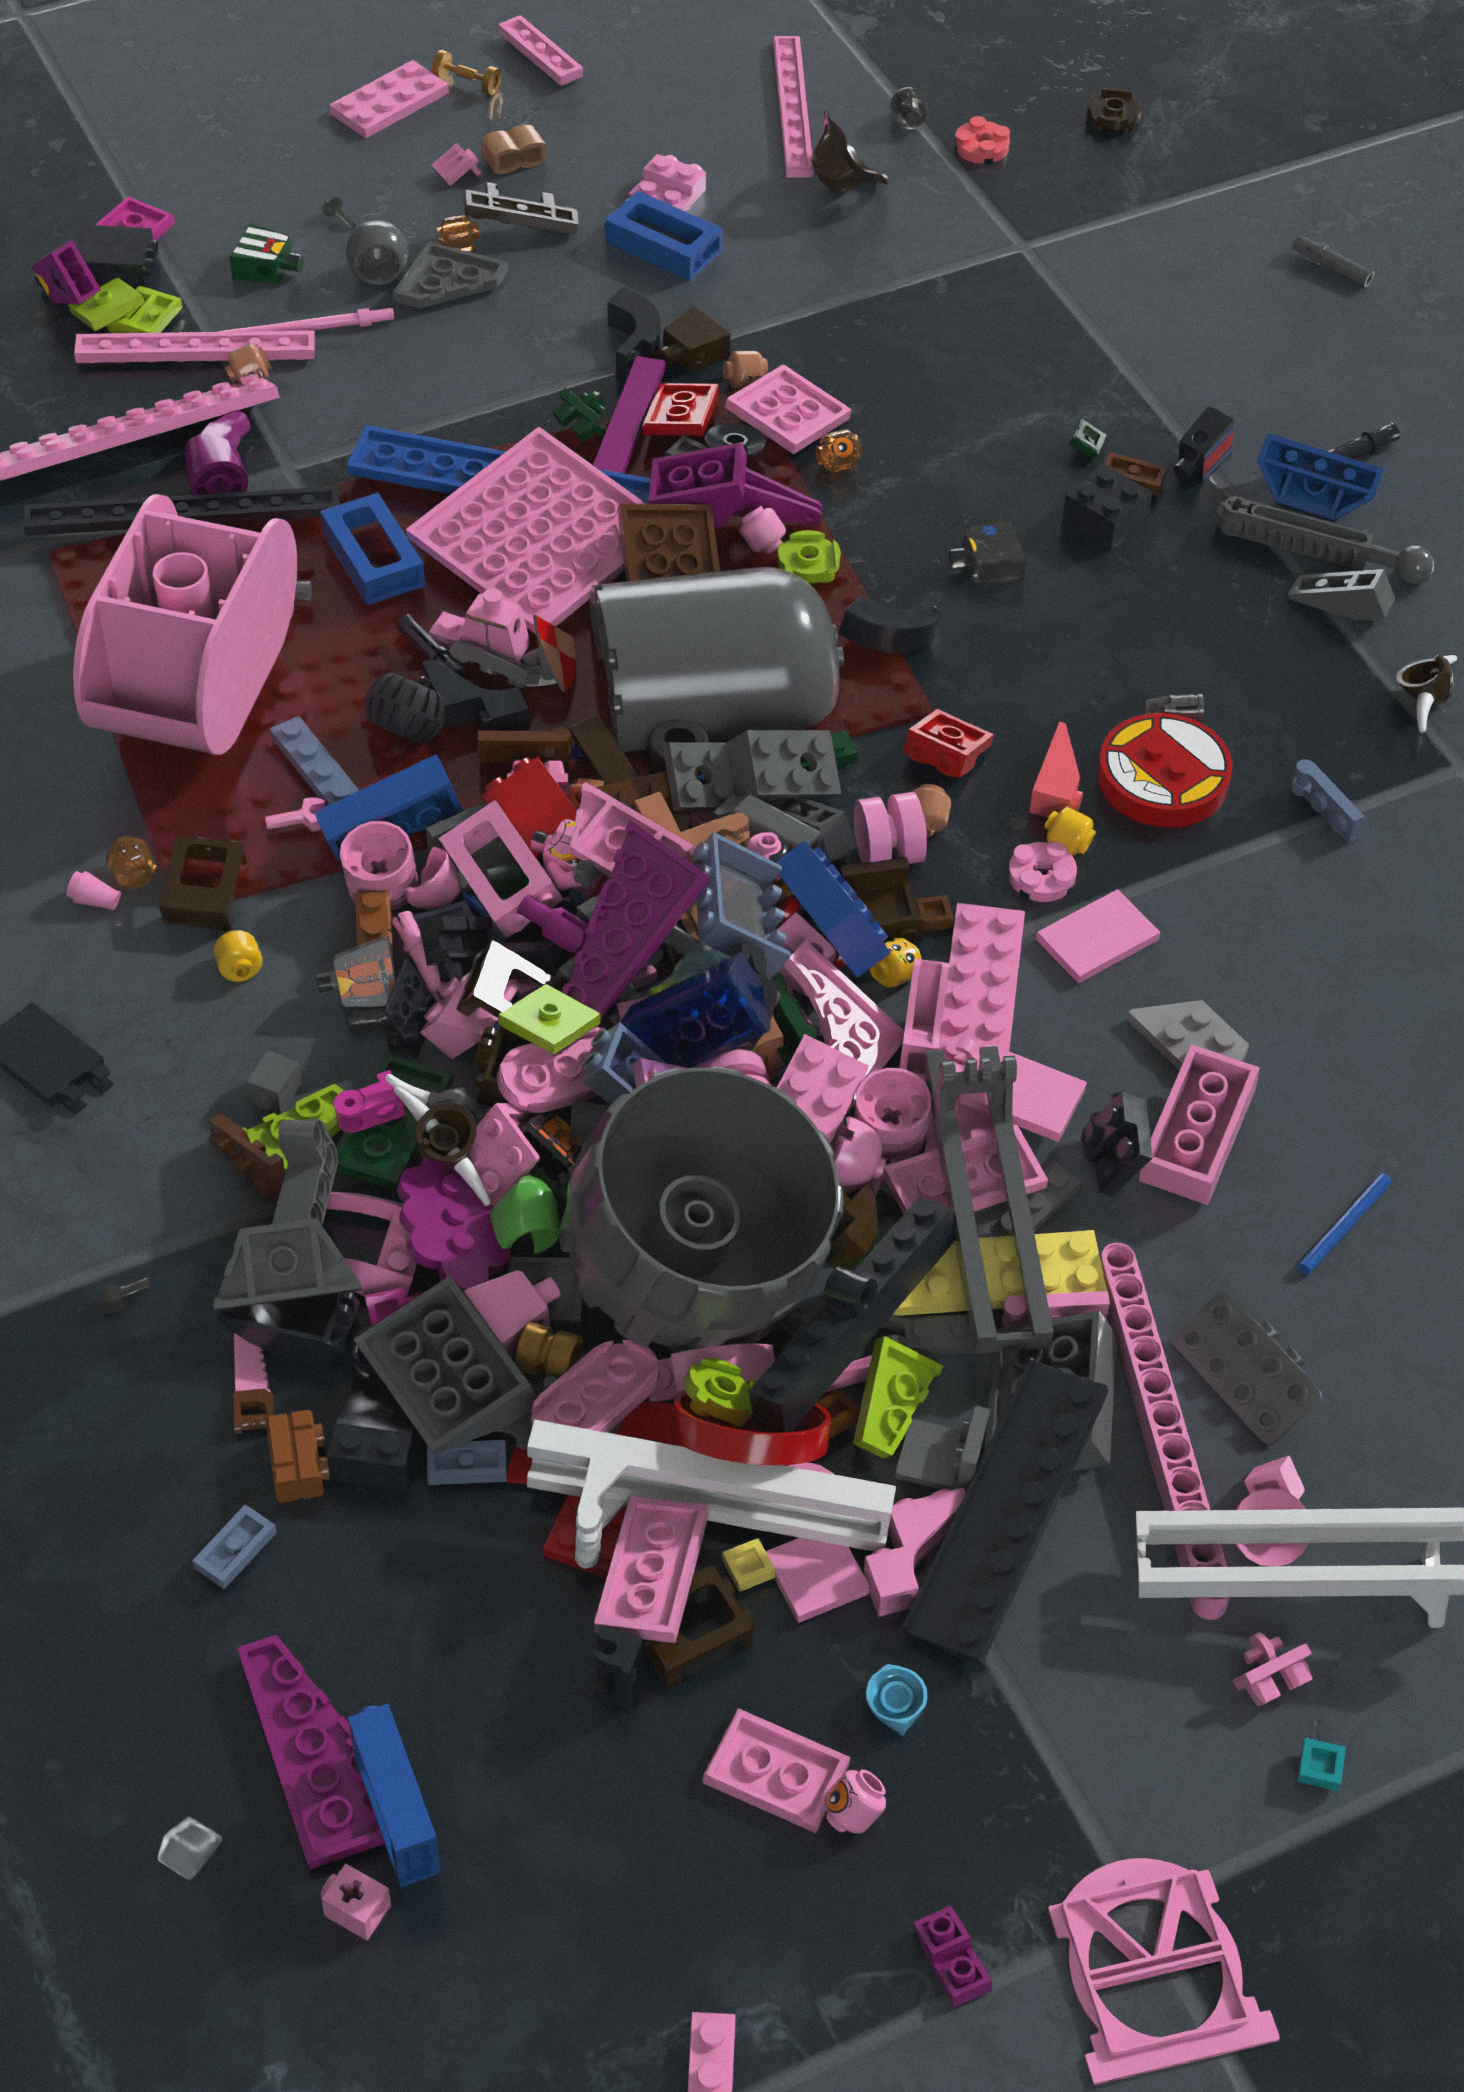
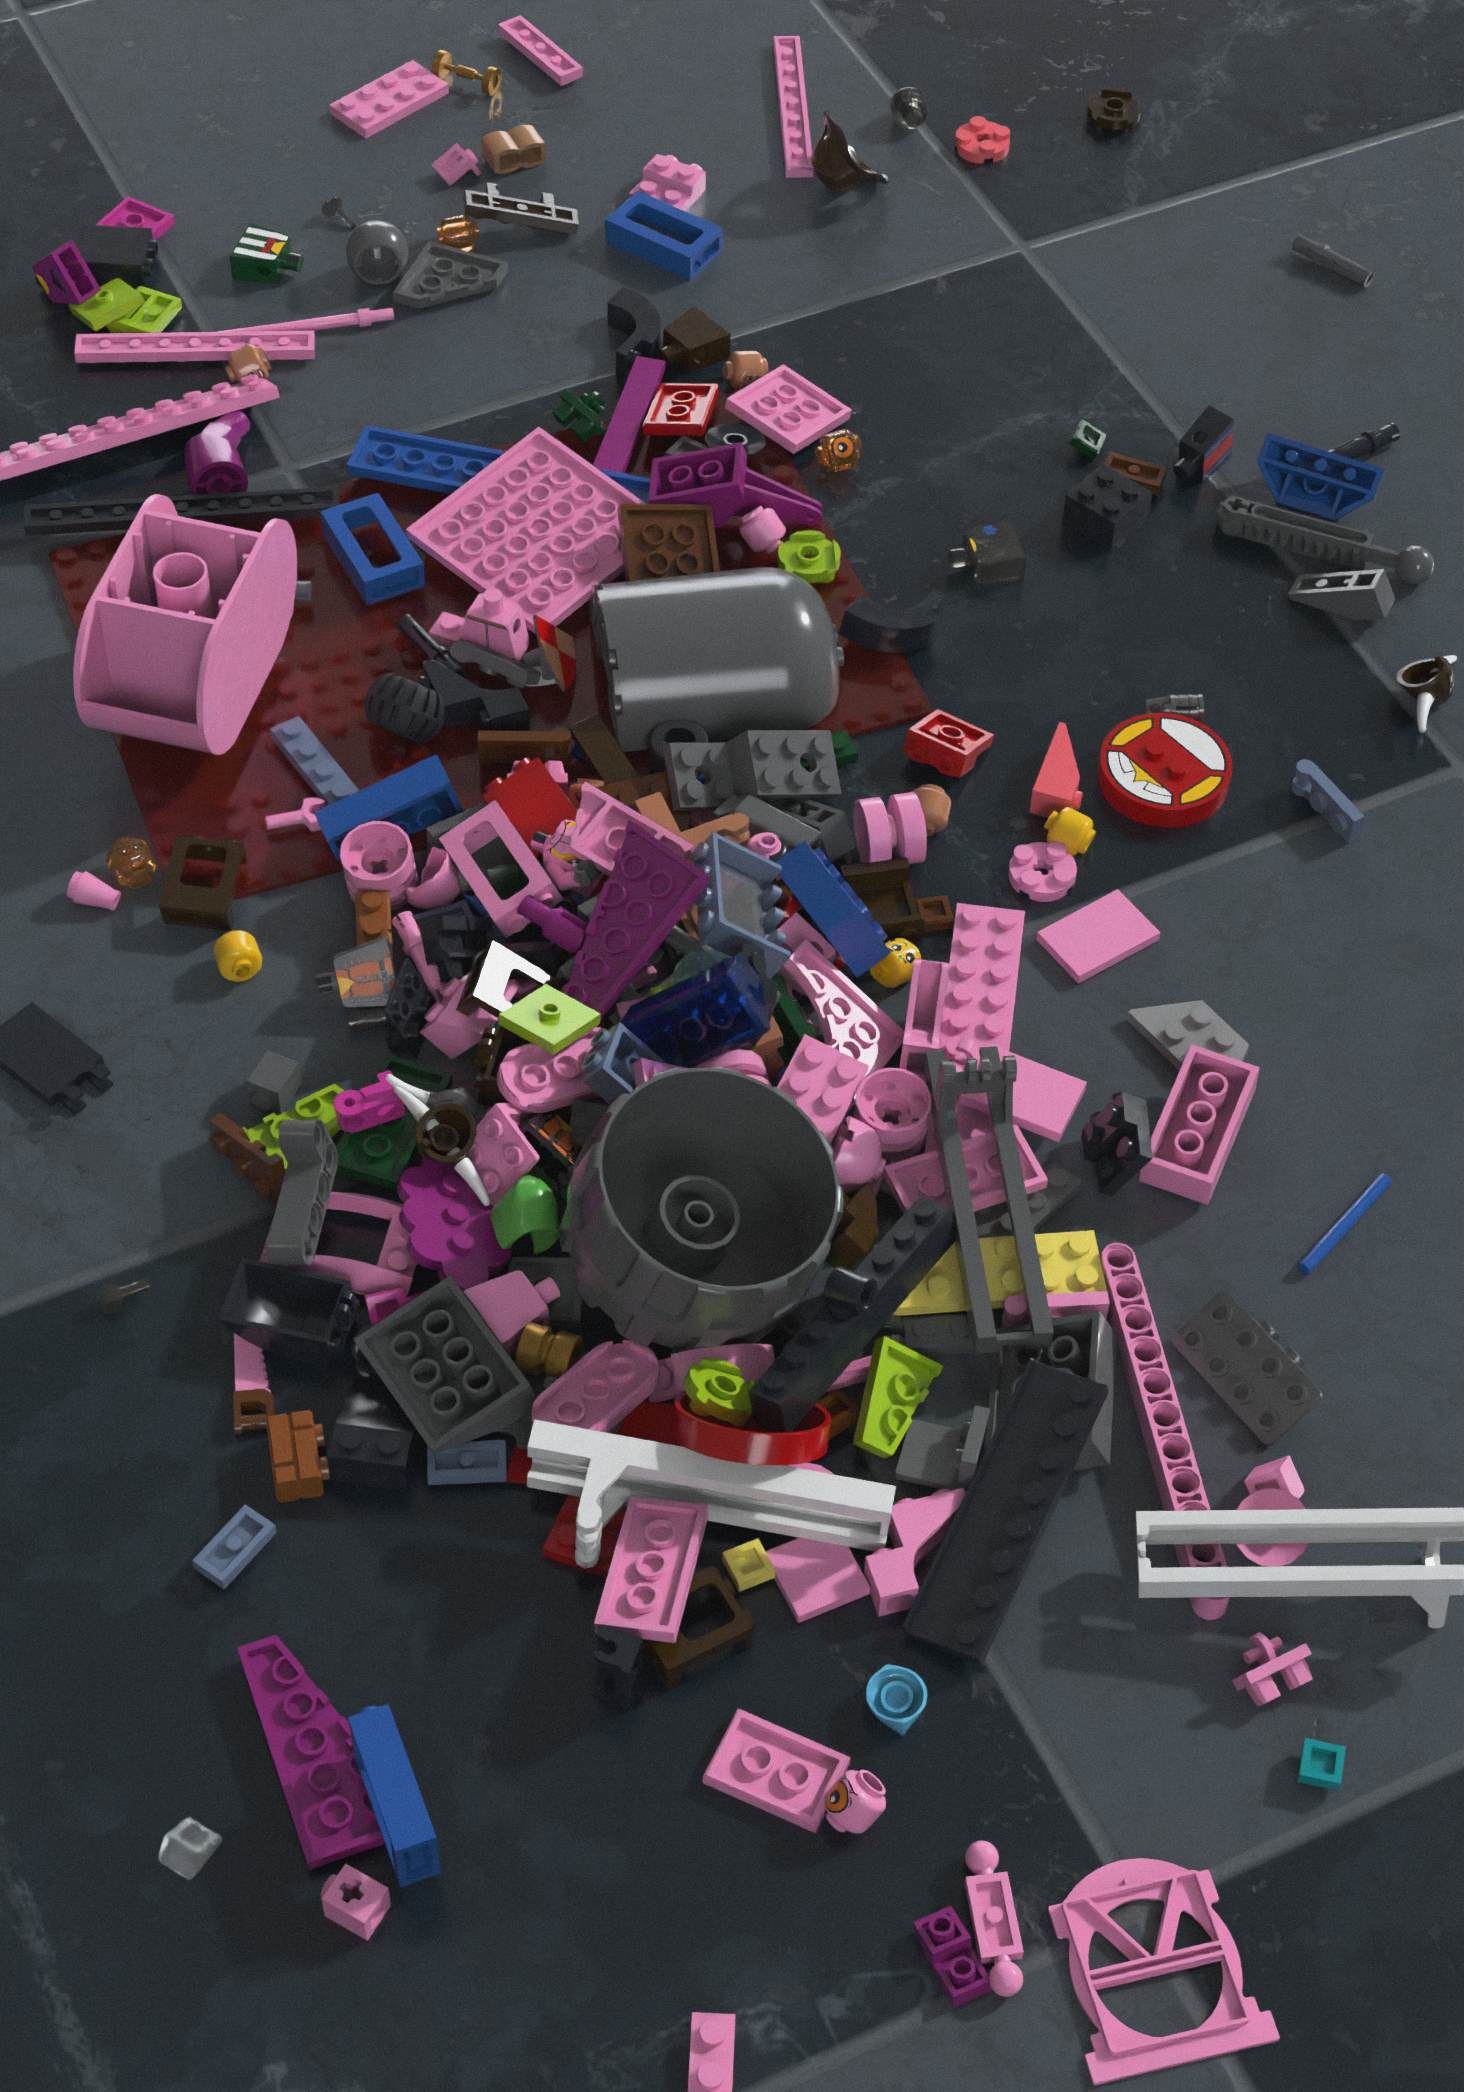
dark grey wing [213,1218,362,1311] -> none
none -> bright pink plate [964,1840,1024,1997]

